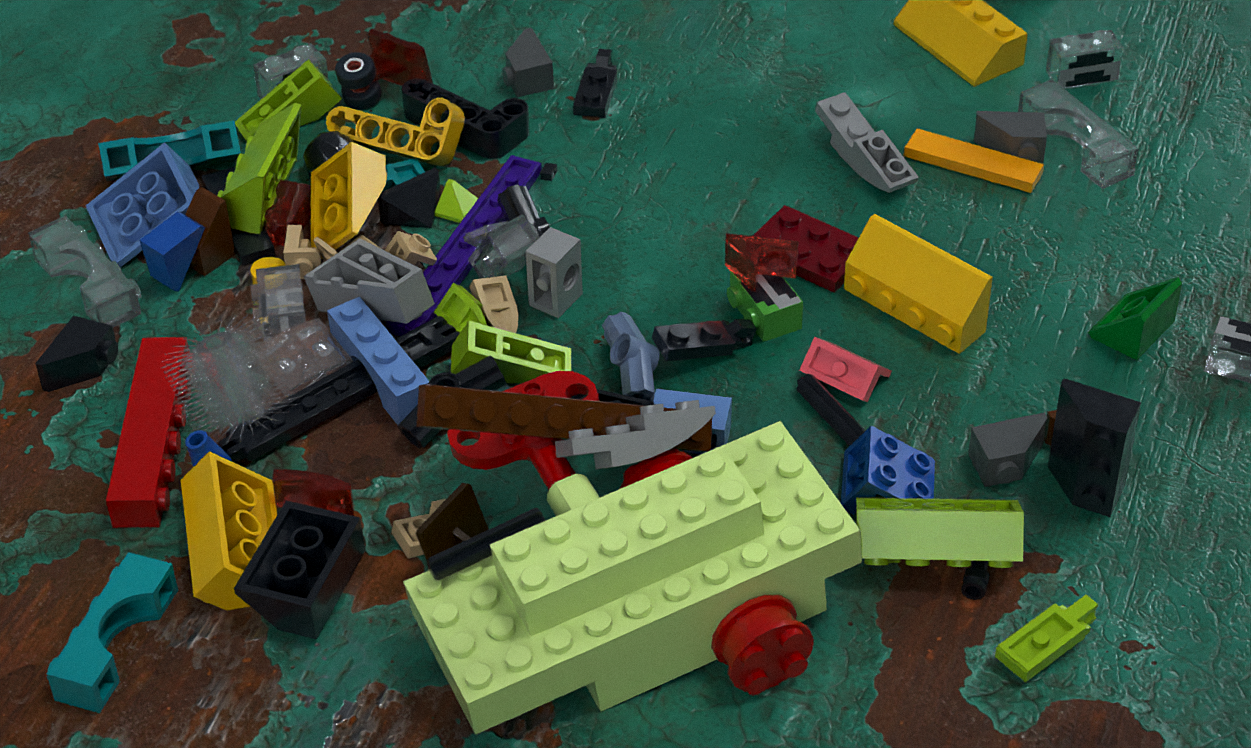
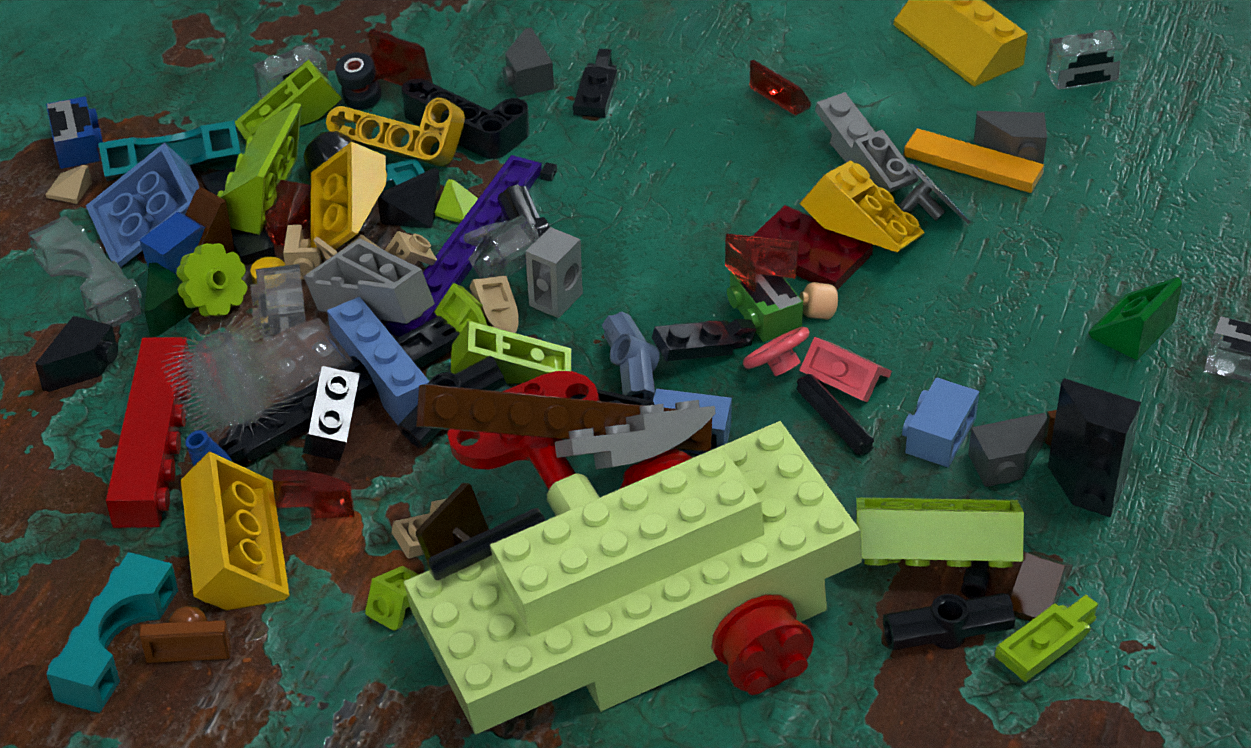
black slope [234,500,365,640] -> none
blue bracket [841,426,935,515] -> none
yellow slope [844,214,993,354] -> none
clear arch [1018,79,1139,189] -> none
none -> tan slope [45,165,92,204]
none -> brick [46,96,103,169]
none -> dark orange tile [140,605,231,663]
none -> dark green slope [144,262,196,337]
none -> lime plant [176,243,247,317]
none -> brick [302,366,360,461]
none -> lime bracket [365,566,419,631]
none -> coral piece [743,327,810,376]
none -> clear red slope [749,59,811,116]
none -> yellow slope [799,160,925,253]
none -> light nougat piece [799,282,838,320]
none -> black piece [883,593,1015,651]
none -> dark grey shield [897,163,970,224]
none -> medium blue brick [902,377,979,468]
none -> slope [1011,552,1073,621]

